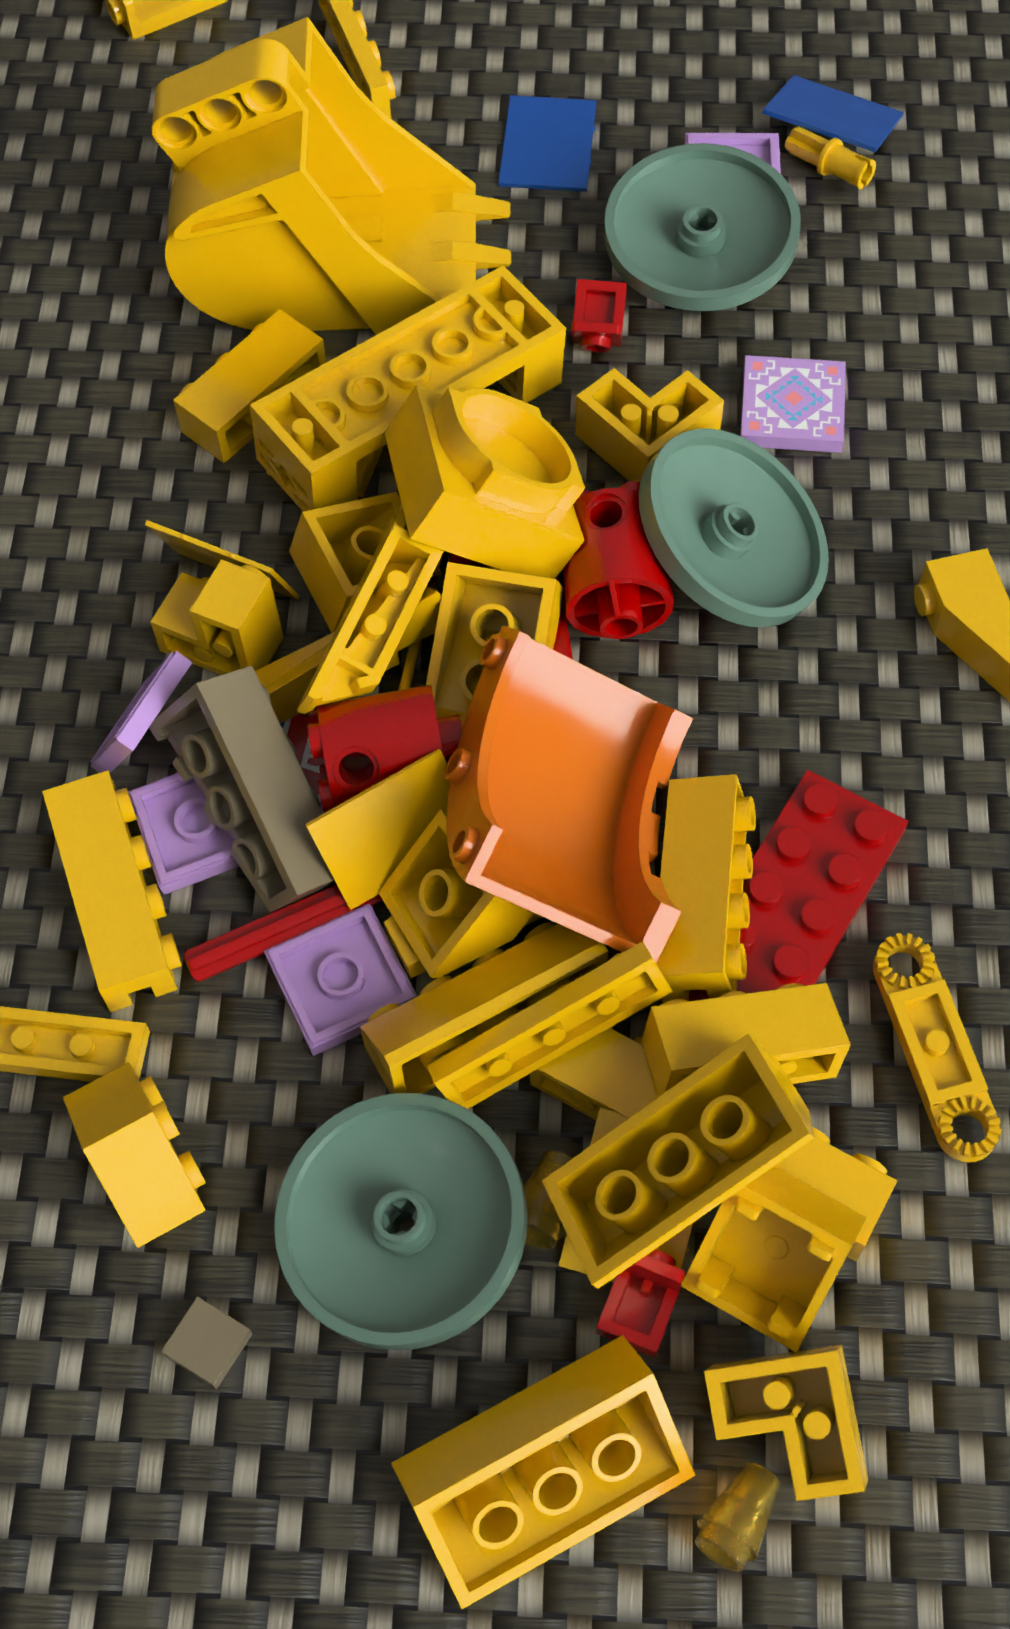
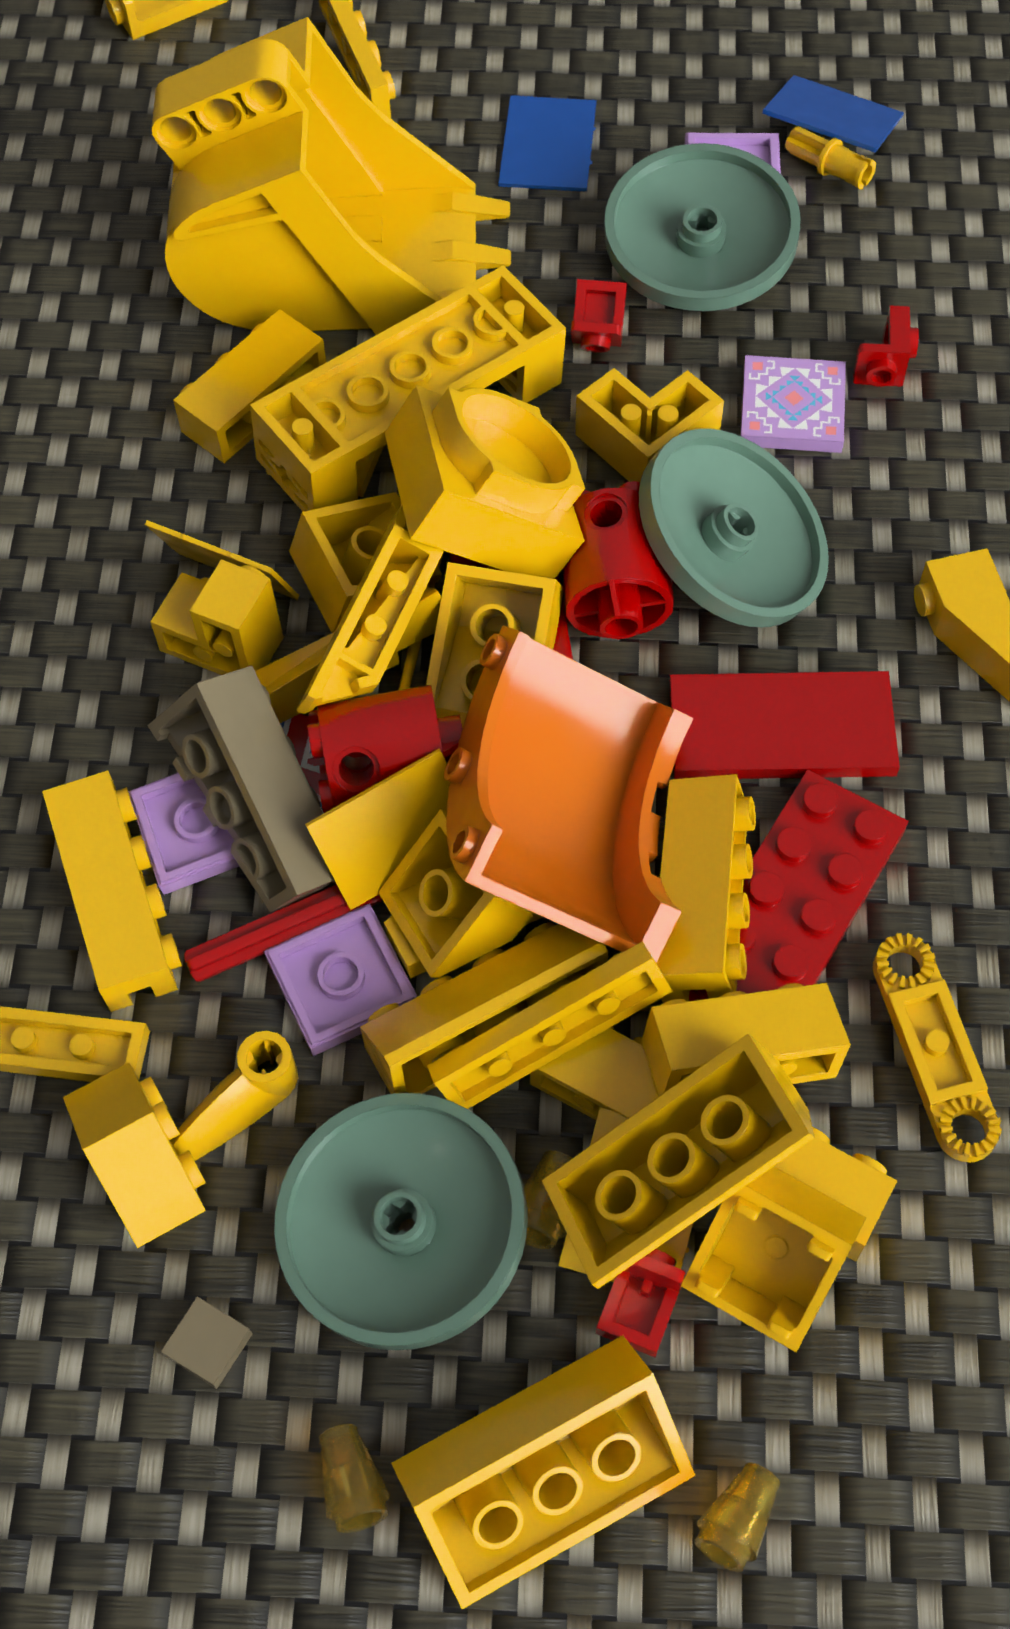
lavender tile [90,651,193,773] -> none
yellow brick [704,1344,868,1501] -> none
none -> yellow piece [170,1031,298,1161]
none -> clear yellow cone [319,1424,390,1533]
none -> red tile [669,671,900,779]
none -> red bracket [853,305,919,387]

